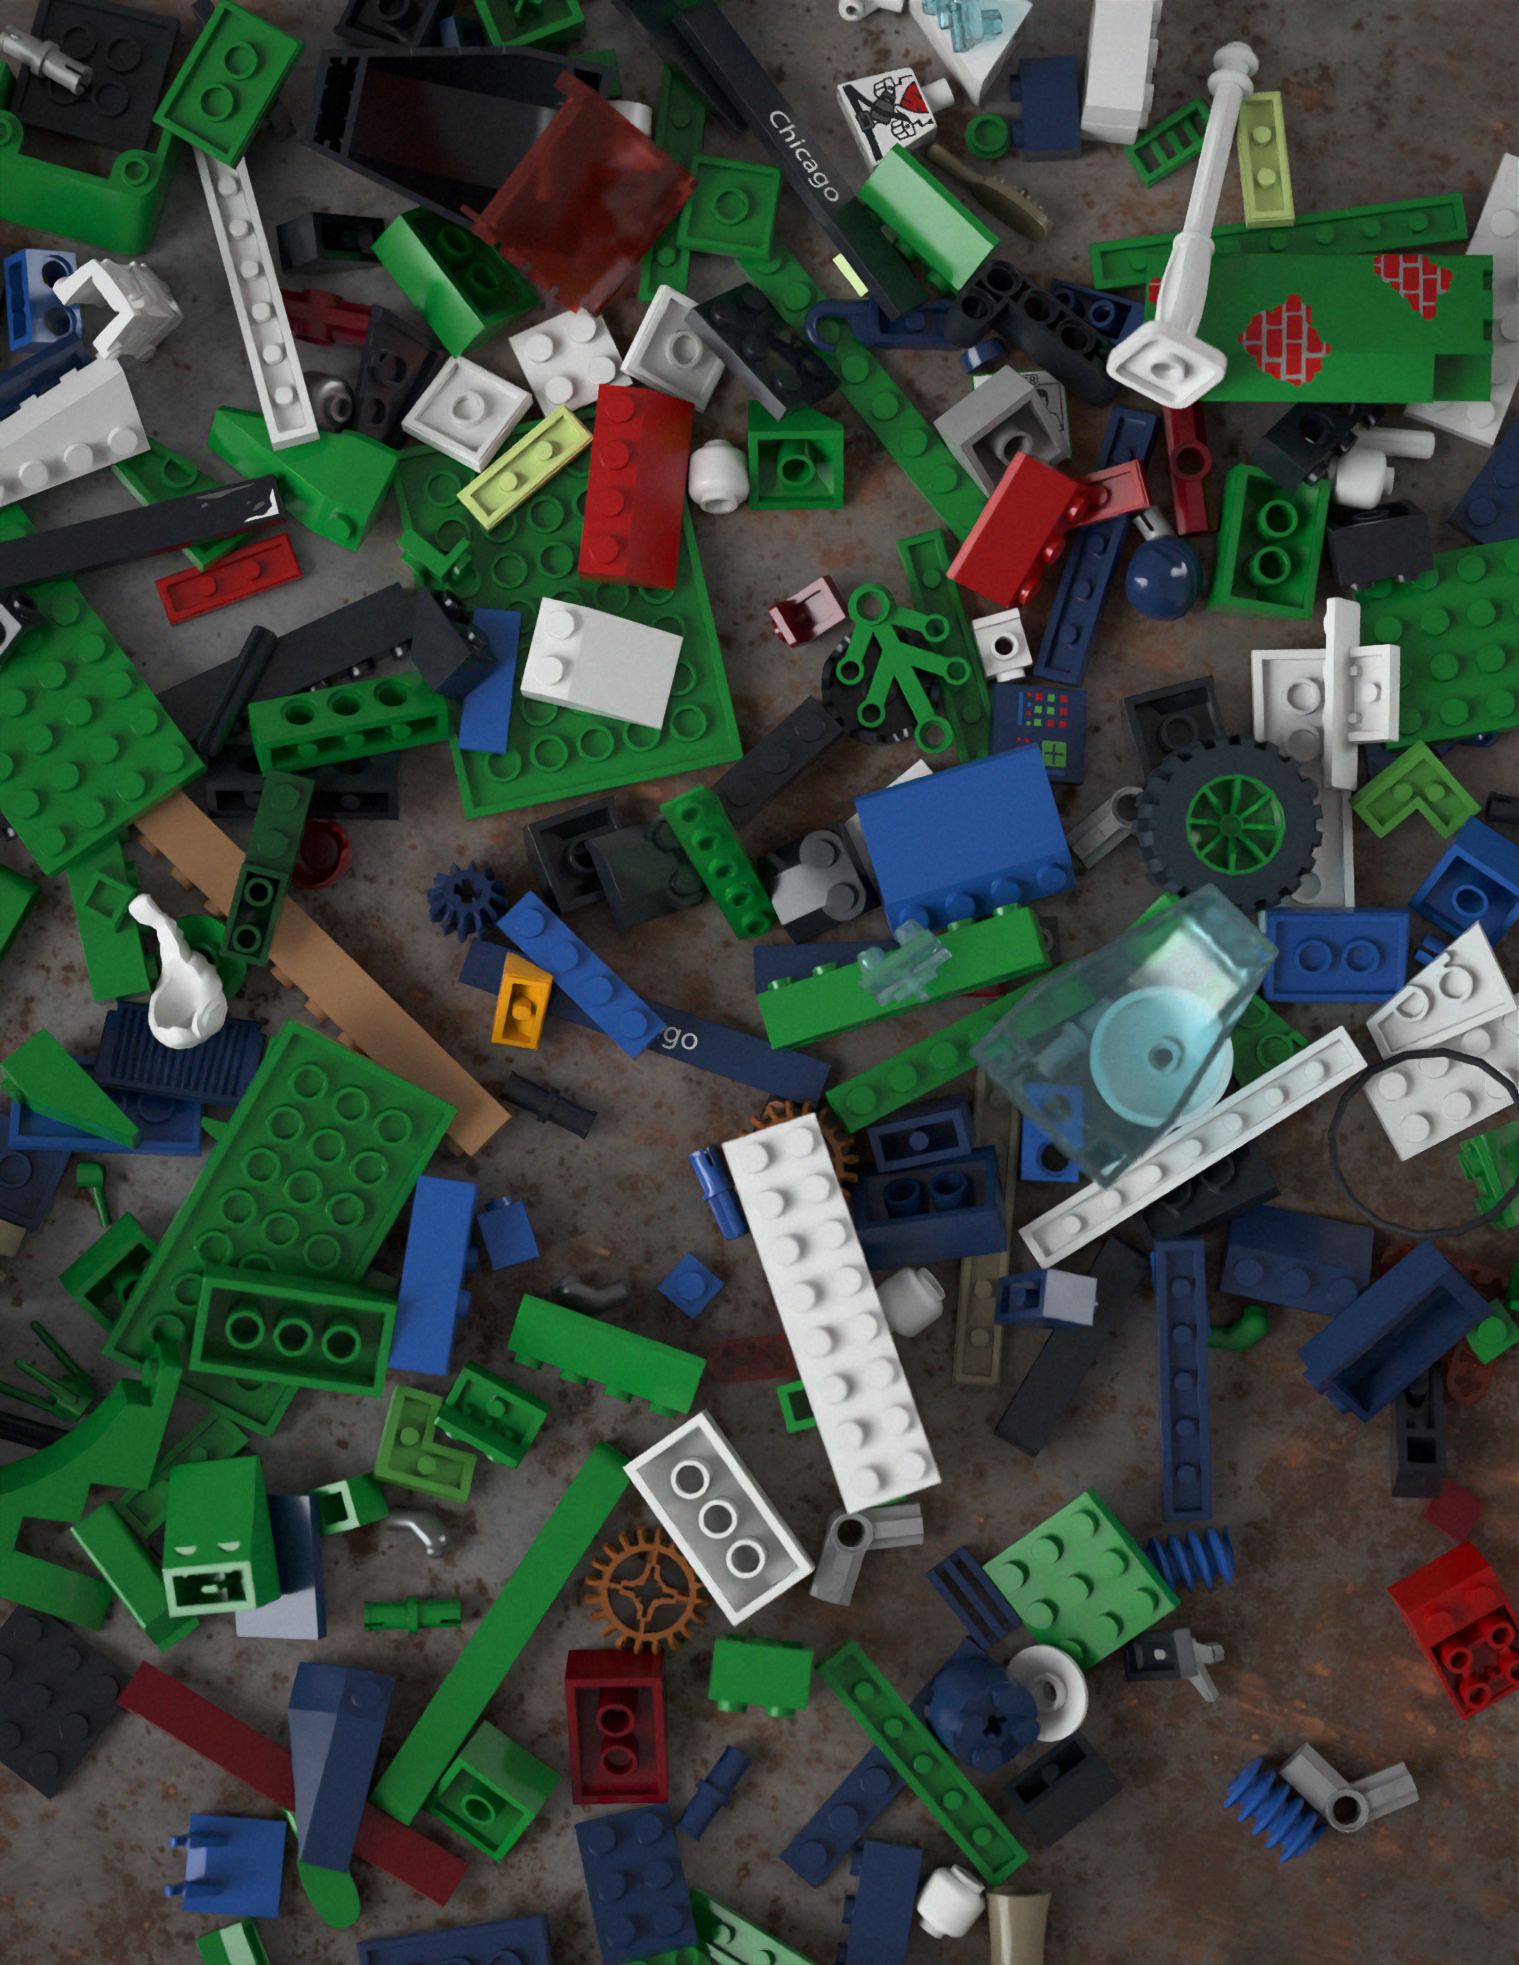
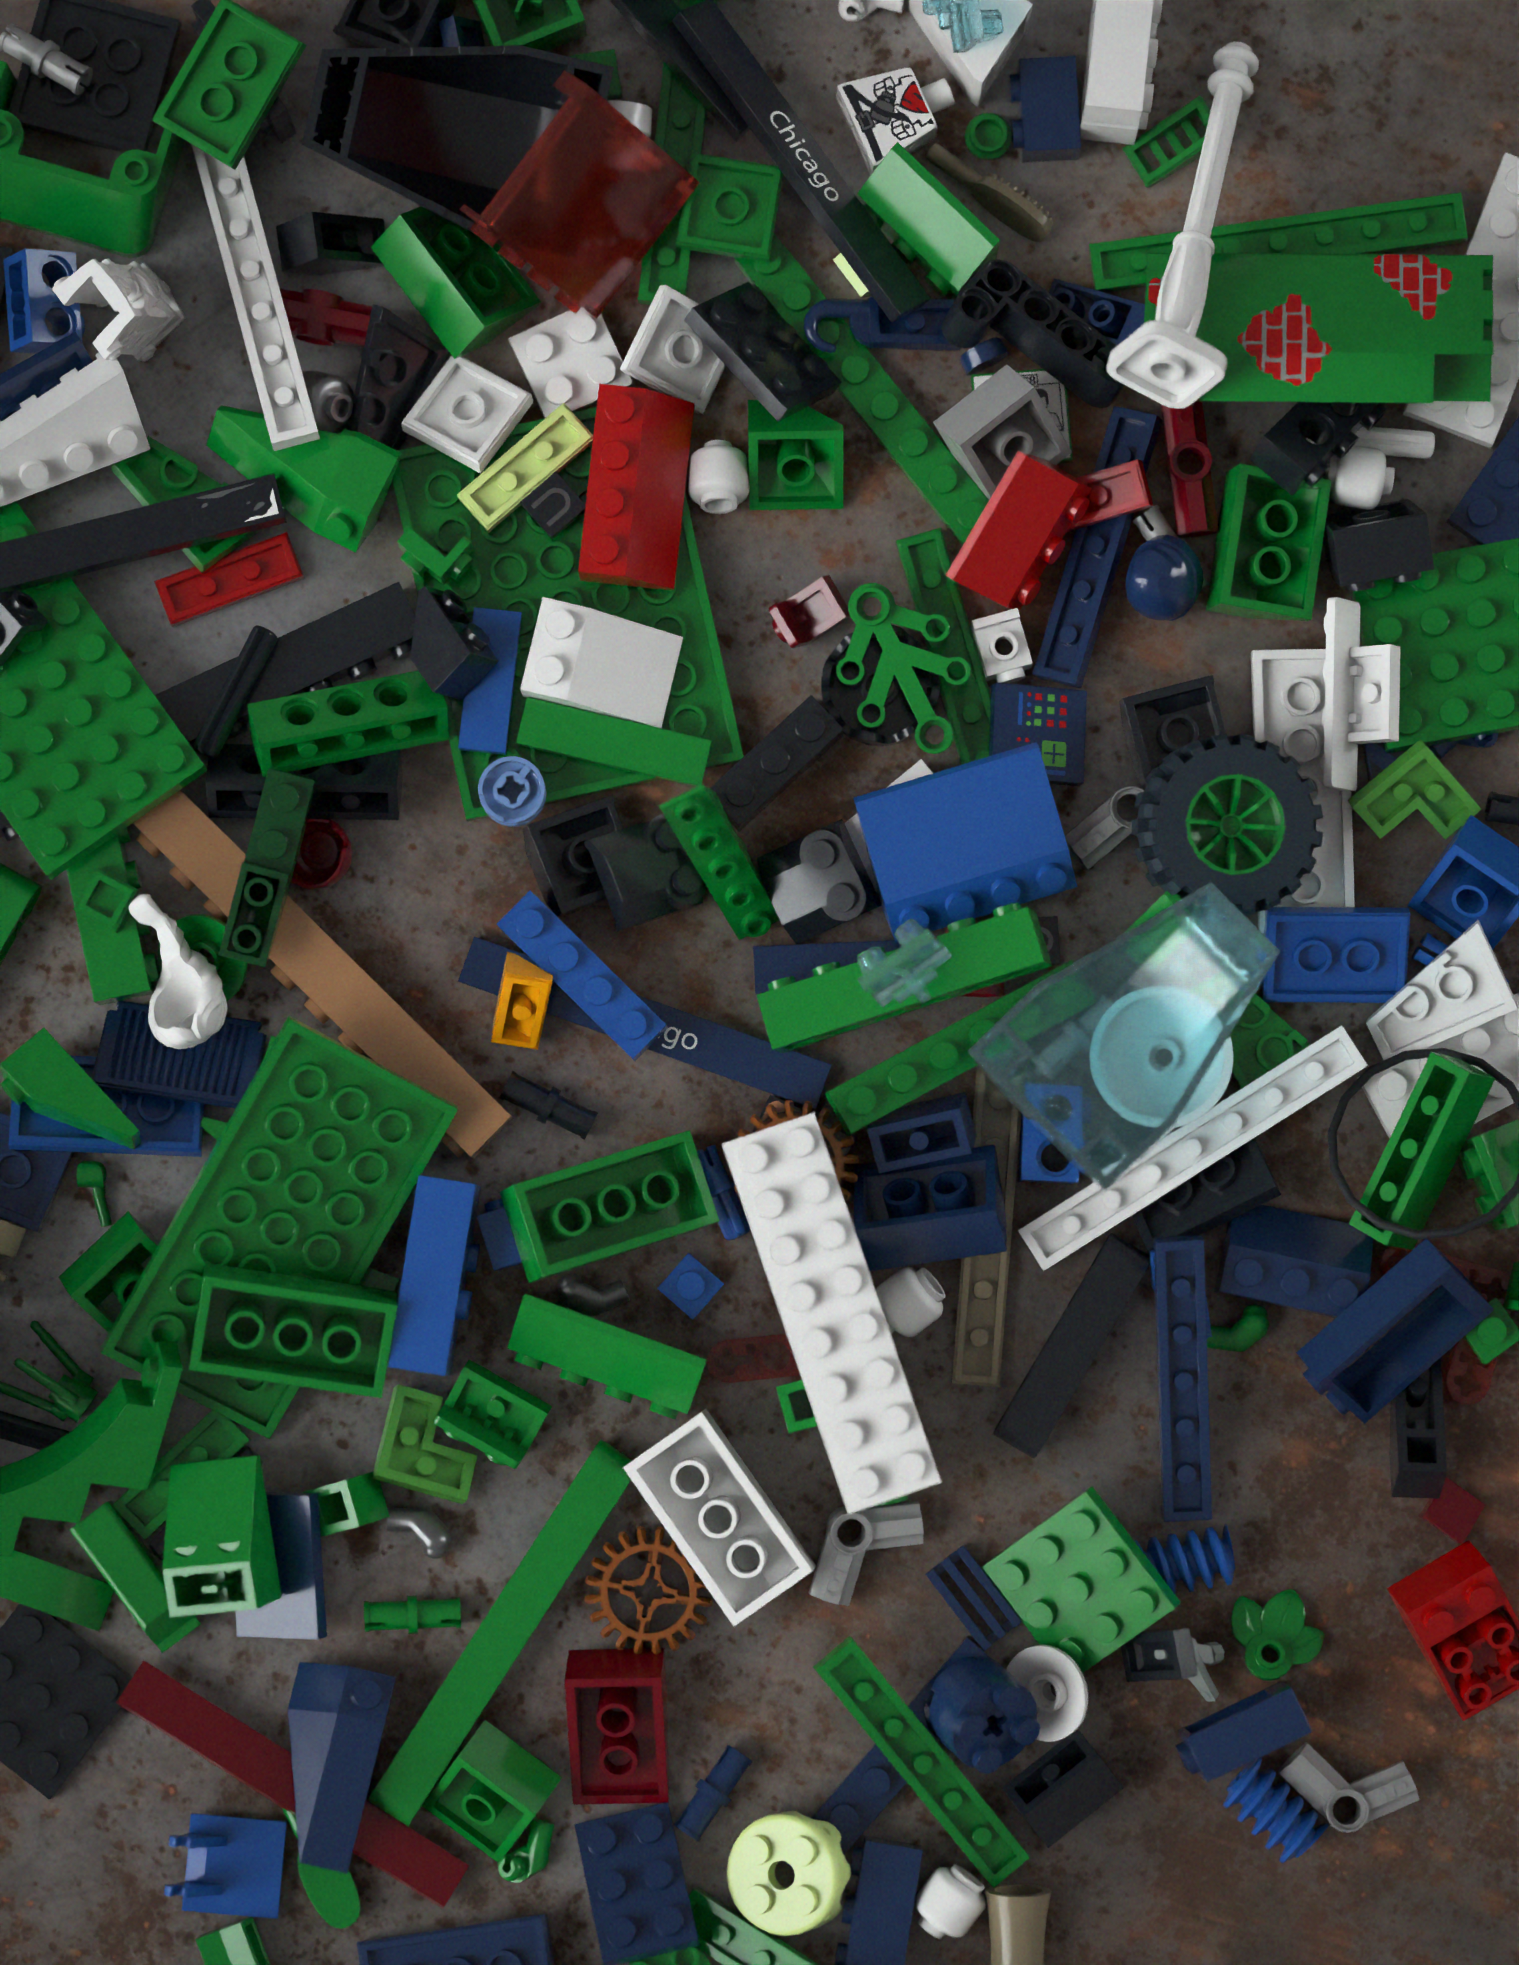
dark blue gear [427,860,508,944] -> none
green brick [708,1632,813,1718] -> none
dark blue slope [994,1268,1098,1330] -> none
yellowish green tile [1235,91,1295,229] -> none
none -> medium blue wheel [478,756,547,827]
none -> green arm [498,1819,555,1883]
none -> green brick [499,1130,719,1283]
none -> green tile [516,697,712,787]
none -> black tile [520,471,586,540]
none -> yellowish green plate [727,1811,851,1936]
none -> dark blue window [1175,1681,1312,1782]
none -> green plate [1231,1589,1324,1681]
none -> green brick [1349,1052,1496,1250]

